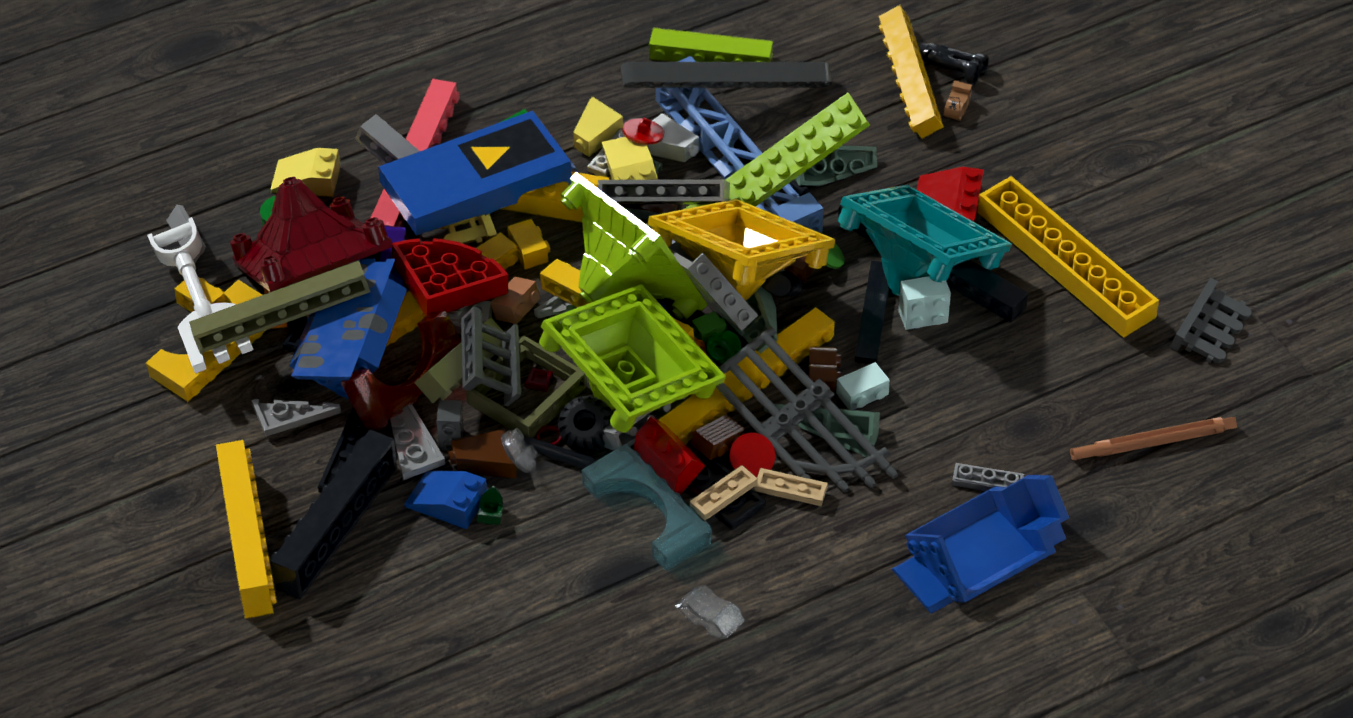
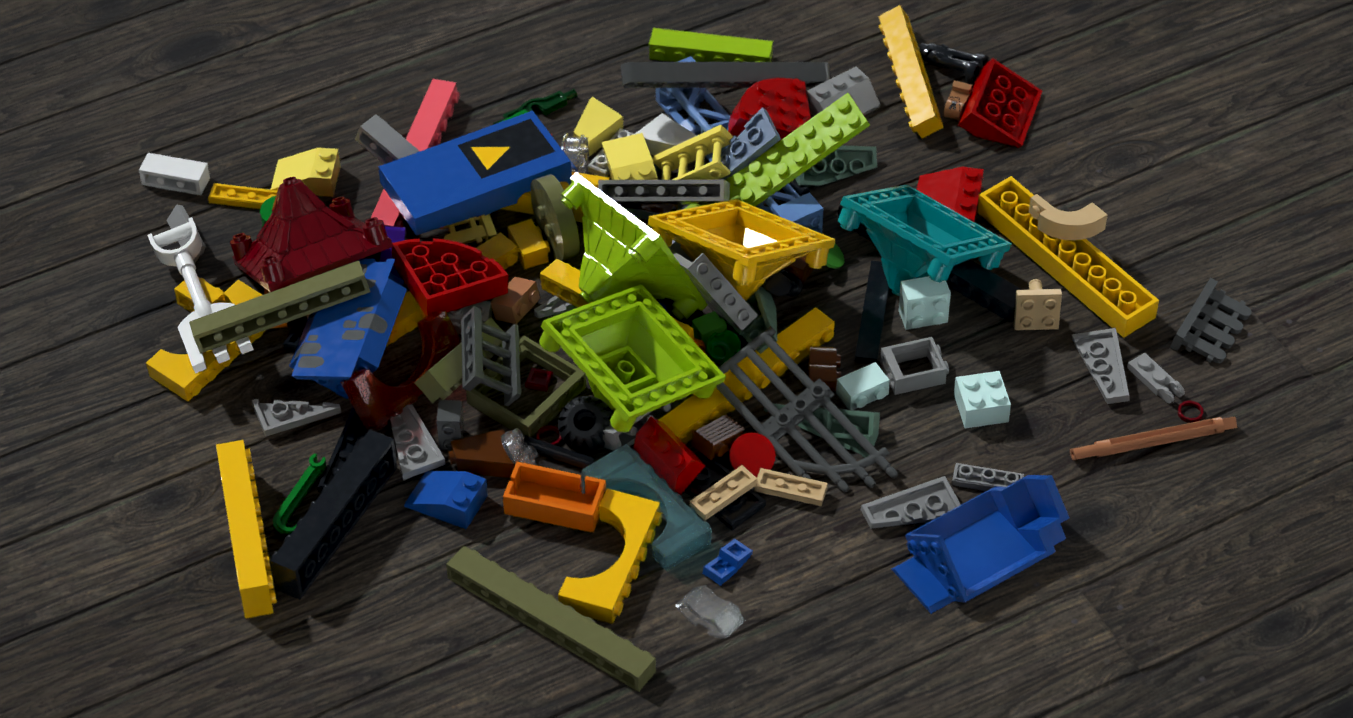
dark green plate [477,486,503,525] -> none
red piece [623,118,664,145] -> none
none -> white brick [139,153,210,195]
none -> yellow tile [208,183,277,209]
none -> green piece [273,453,327,536]
none -> olive brick [446,546,656,692]
none -> dark green piece [493,89,578,125]
none -> orange piece [503,462,606,533]
none -> olive brick [530,174,580,261]
none -> yellow arch [558,488,663,624]
none -> clear wheel [561,133,589,174]
none -> light yellow fence [653,125,733,180]
none -> sand blue wing [677,107,781,210]
none -> blue slope [702,539,753,586]
none -> red brick [728,78,811,145]
none -> light grey slope [807,67,880,116]
none -> light grey wing [861,476,961,529]
none -> light grey window [880,337,949,395]
none -> light aqua brick [954,371,1011,428]
none -> red slope [958,58,1042,148]
none -> tan plate [1014,279,1062,330]
none -> tan arch [1029,194,1107,240]
none -> light grey wing [1072,328,1130,404]
none -> light grey hinge [1127,353,1185,403]
none -> dark red piece [1177,401,1204,423]

